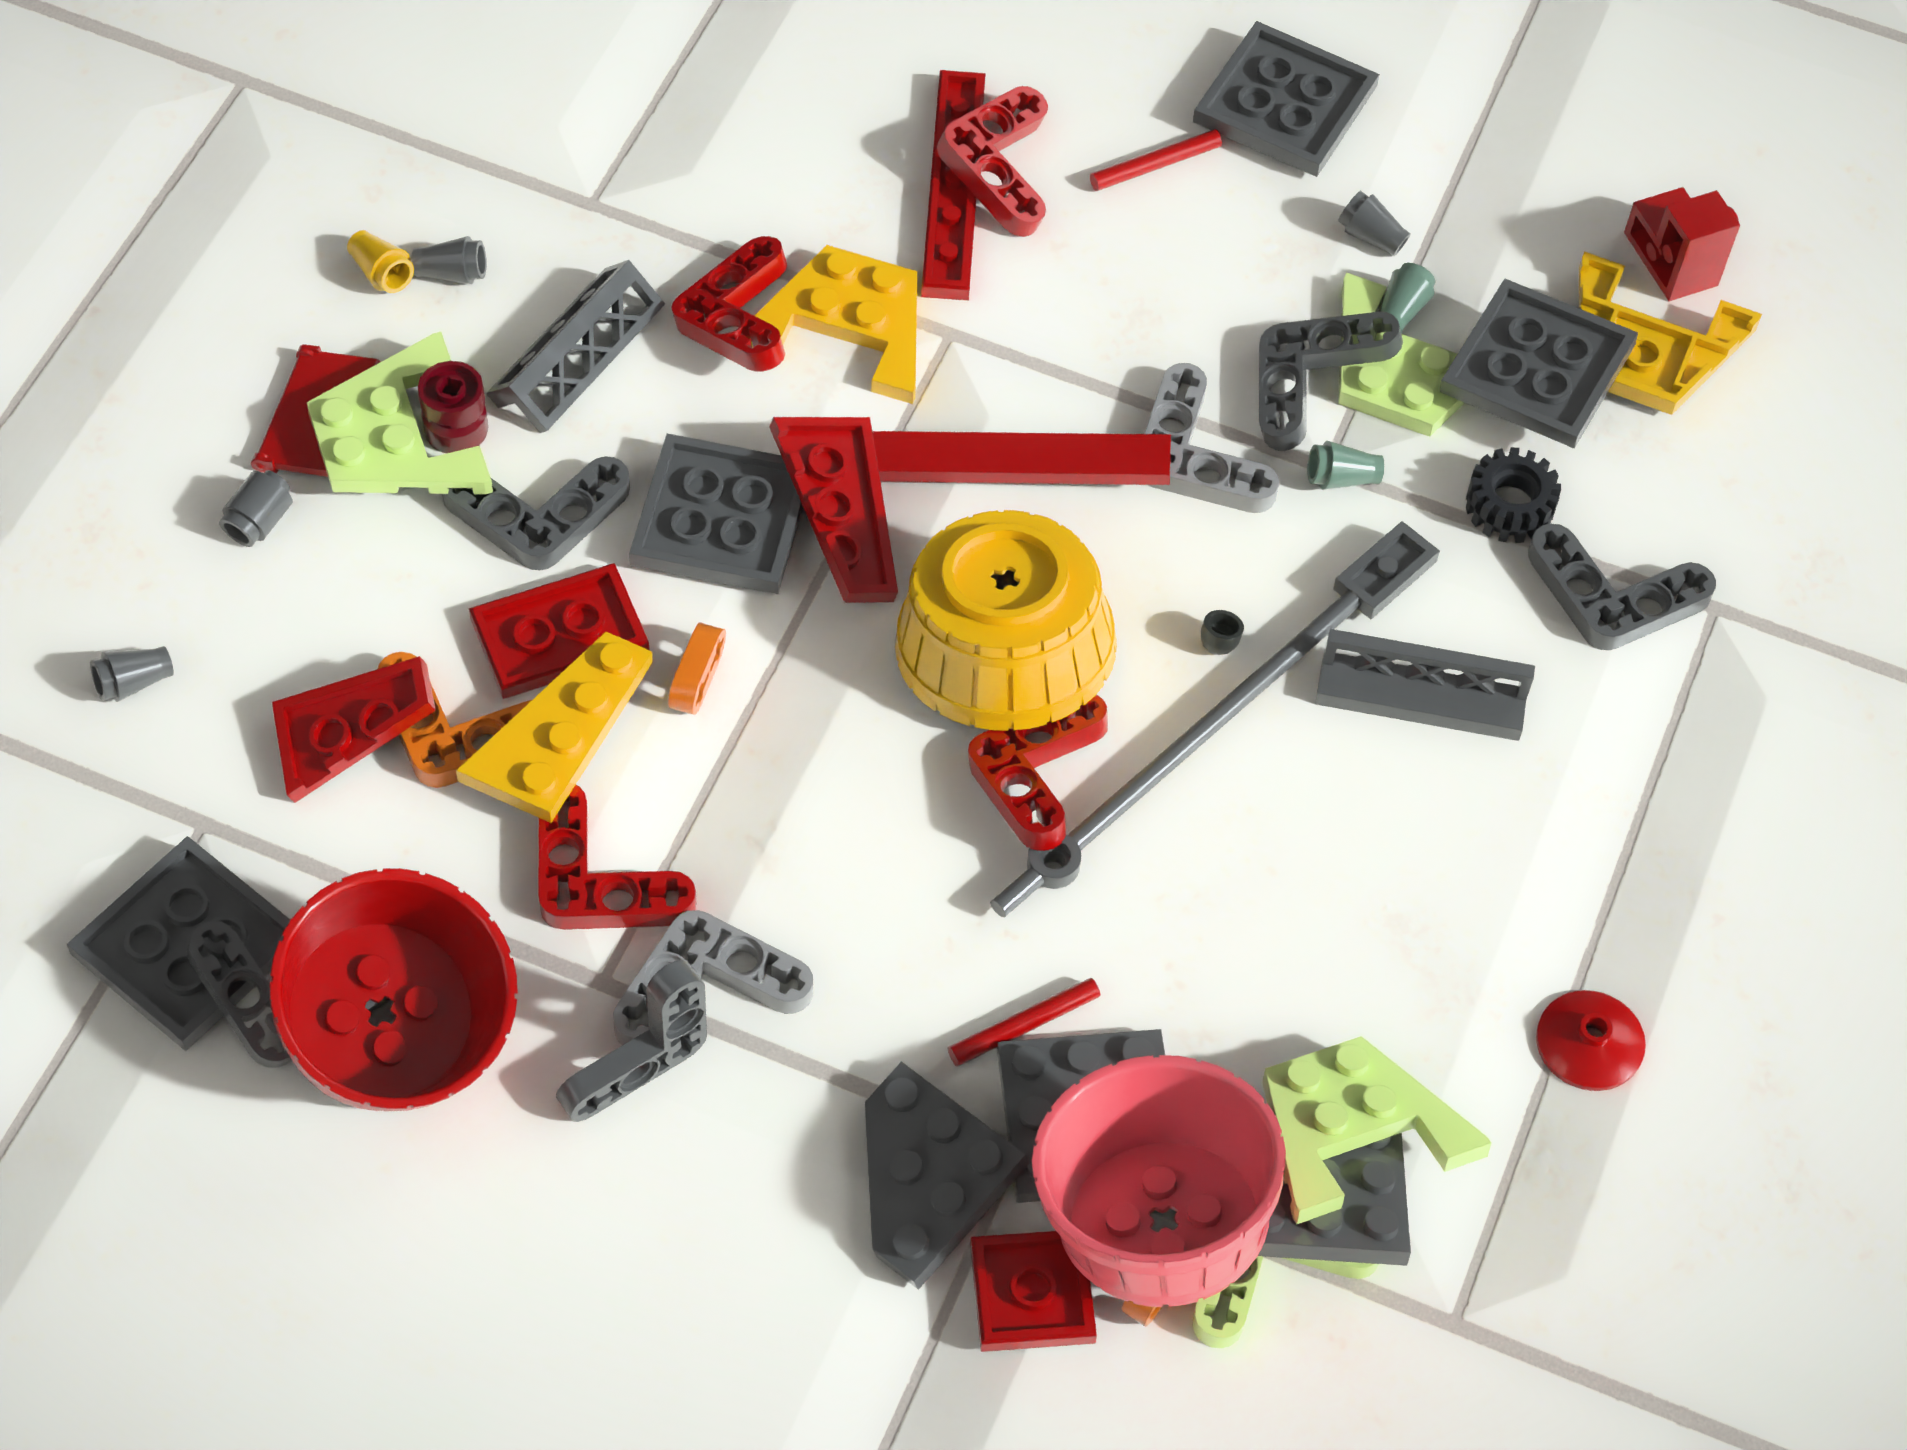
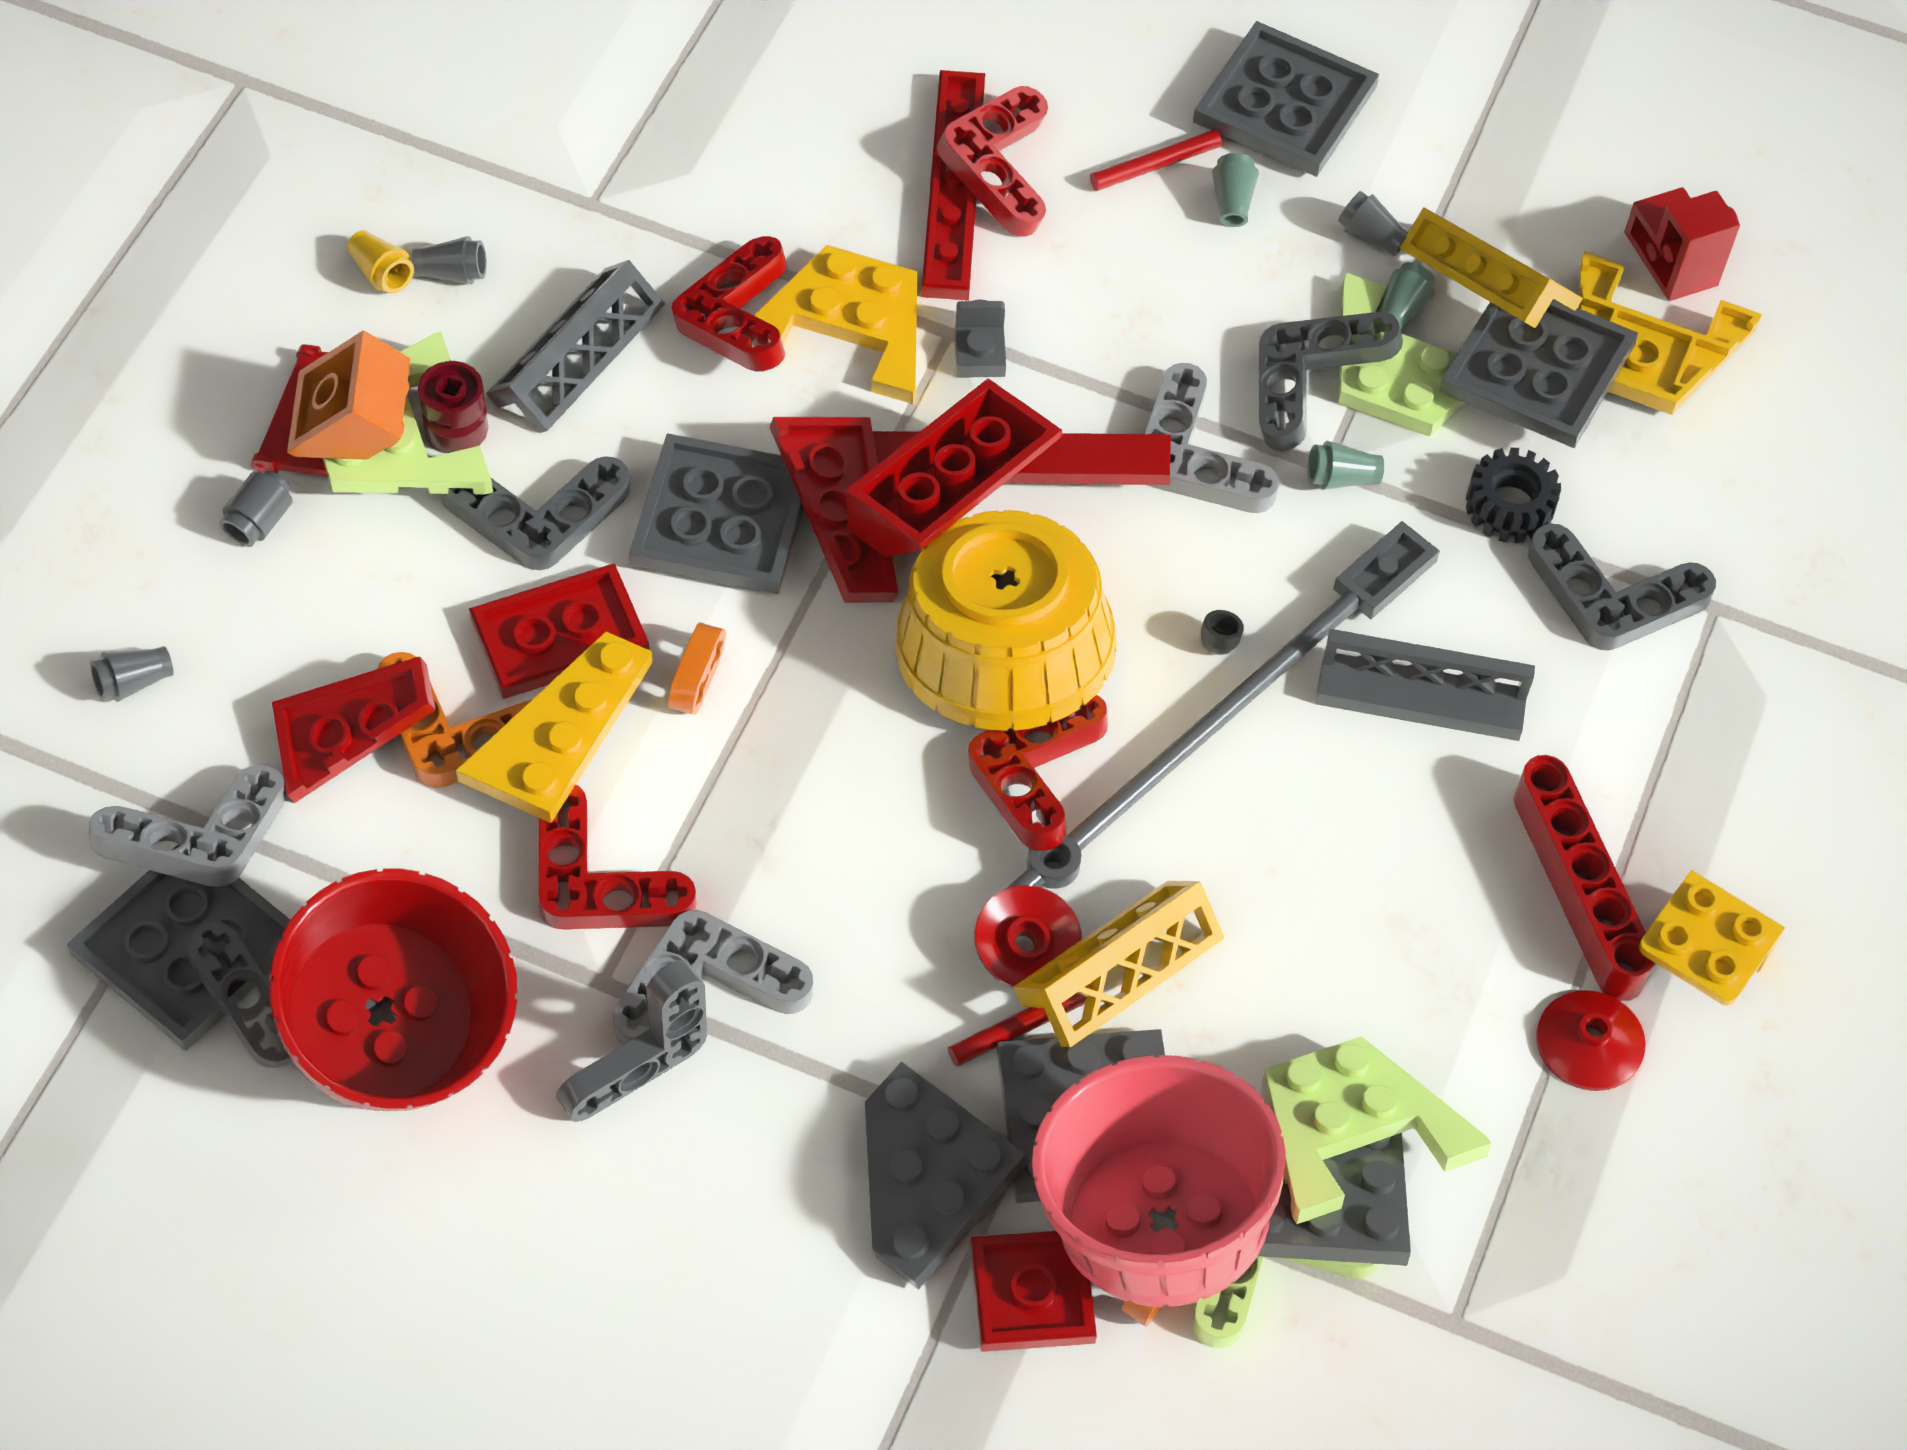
none -> light grey beam [89,765,284,887]
none -> orange slope [287,330,410,460]
none -> red slope [846,378,1062,557]
none -> dark grey bracket [954,299,1006,378]
none -> red dish [974,885,1082,988]
none -> yellow fence [1013,881,1224,1047]
none -> sand green cone [1212,153,1259,227]
none -> yellow fence [1399,207,1583,328]
none -> red beam [1514,755,1655,1001]
none -> yellow bracket [1639,870,1785,1005]

